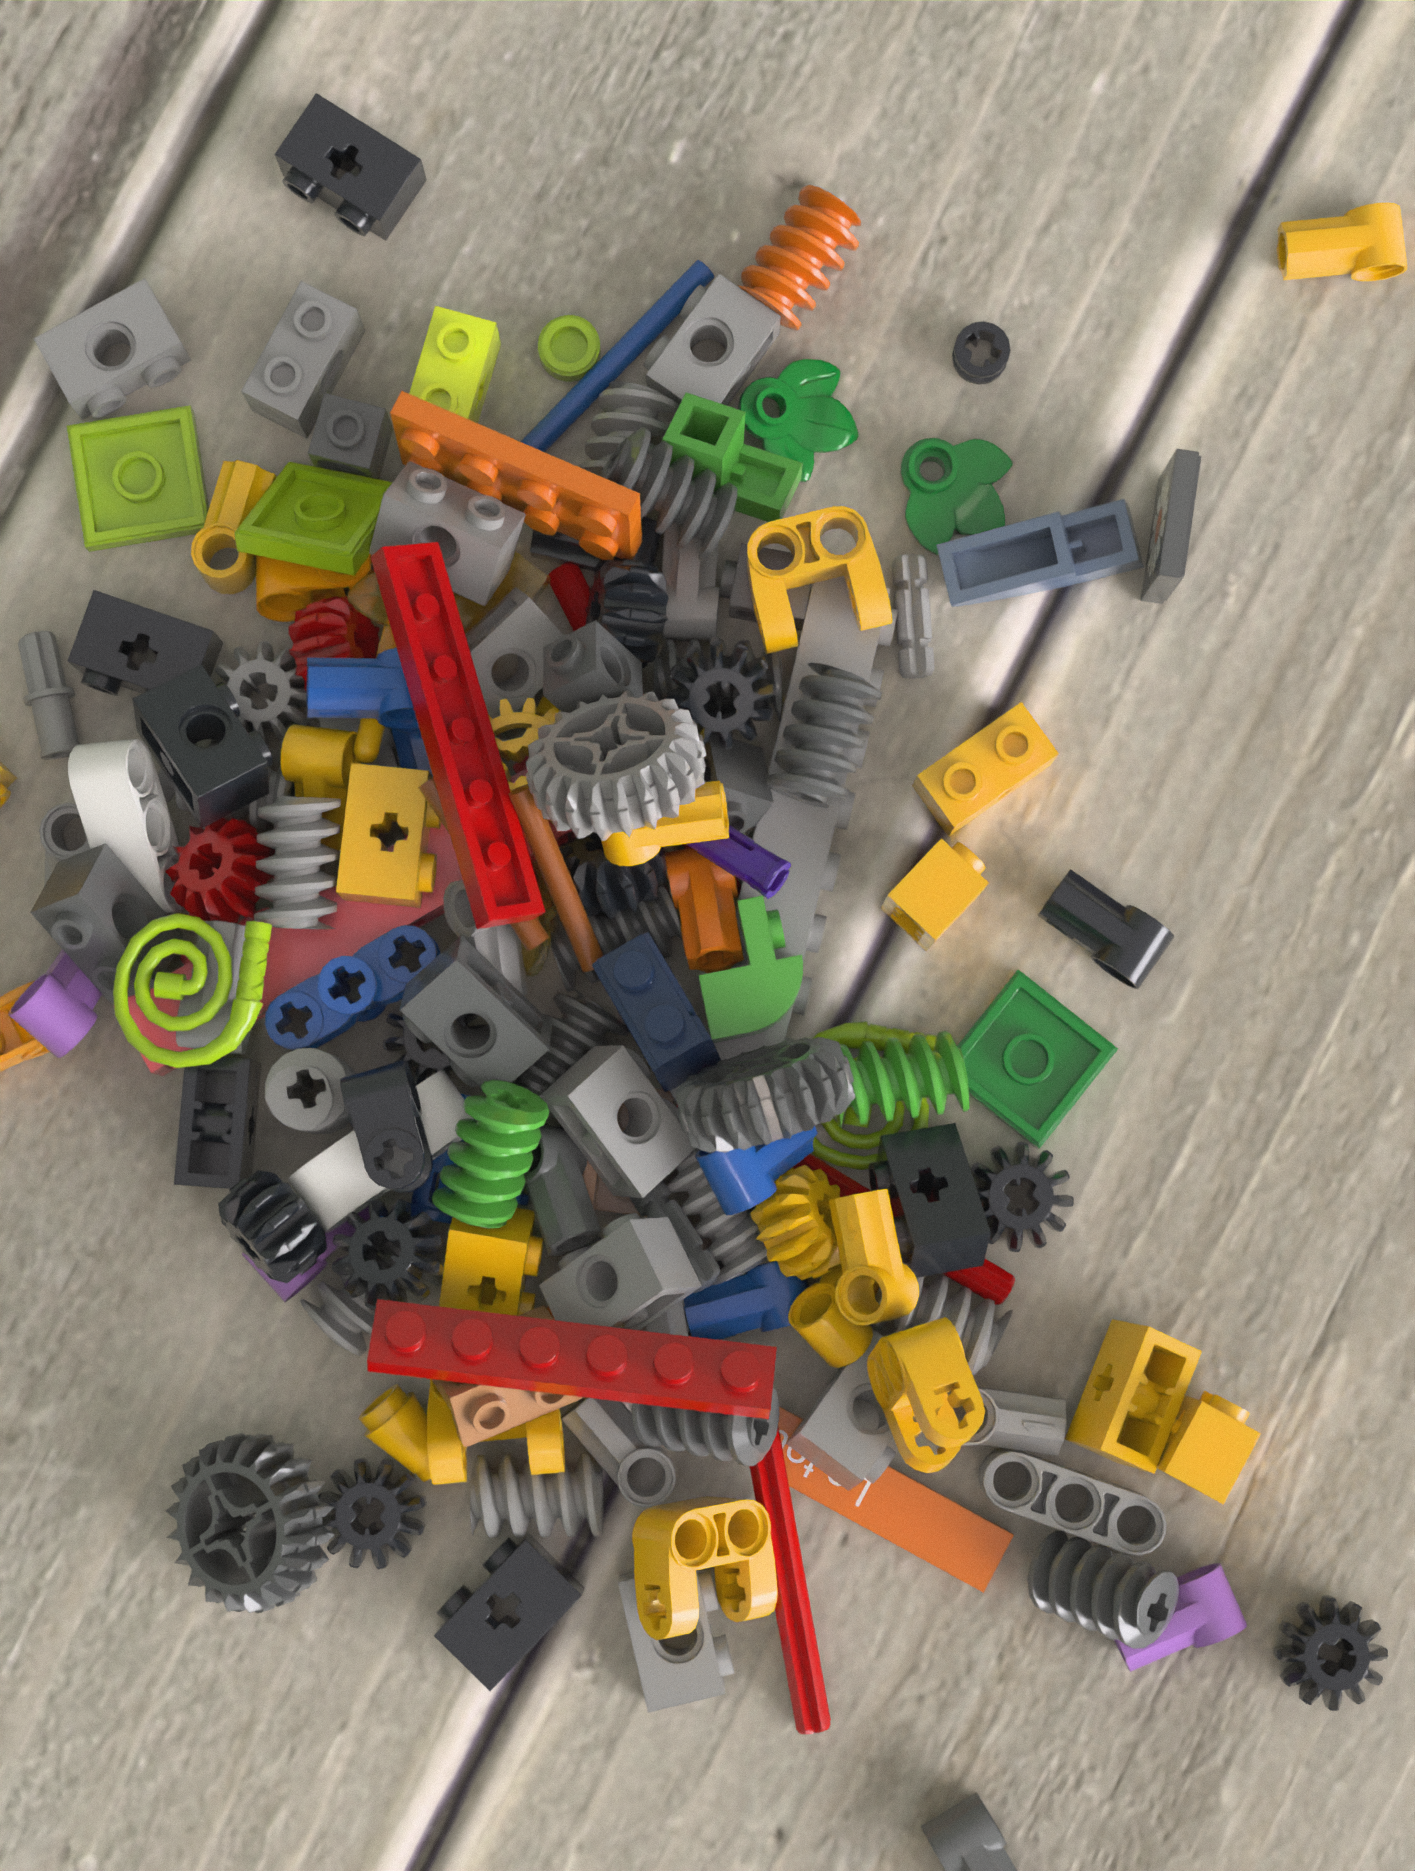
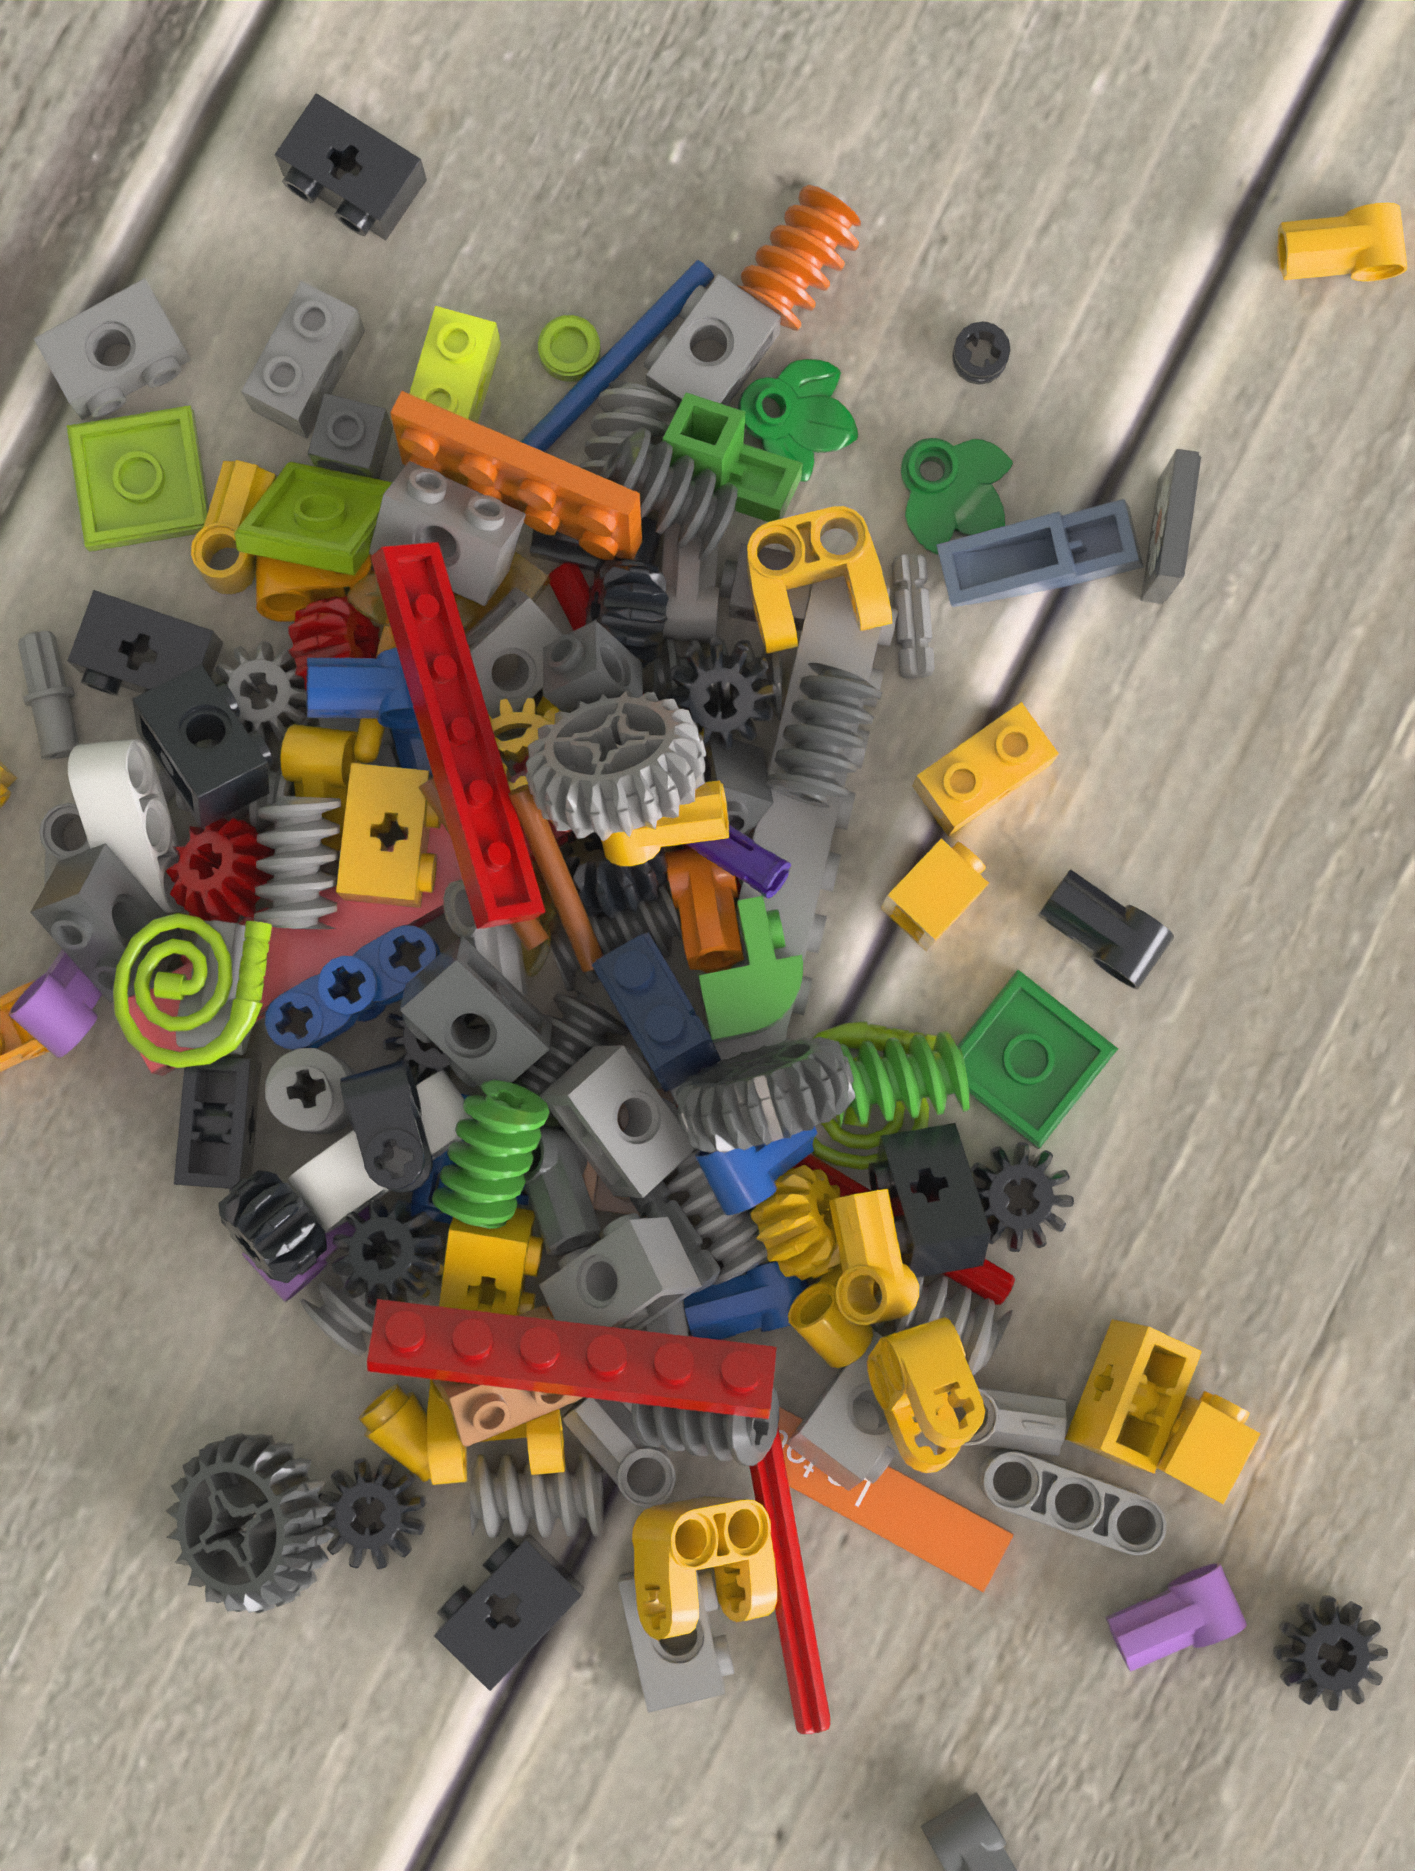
dark grey piece [1027,1531,1179,1649] -> none

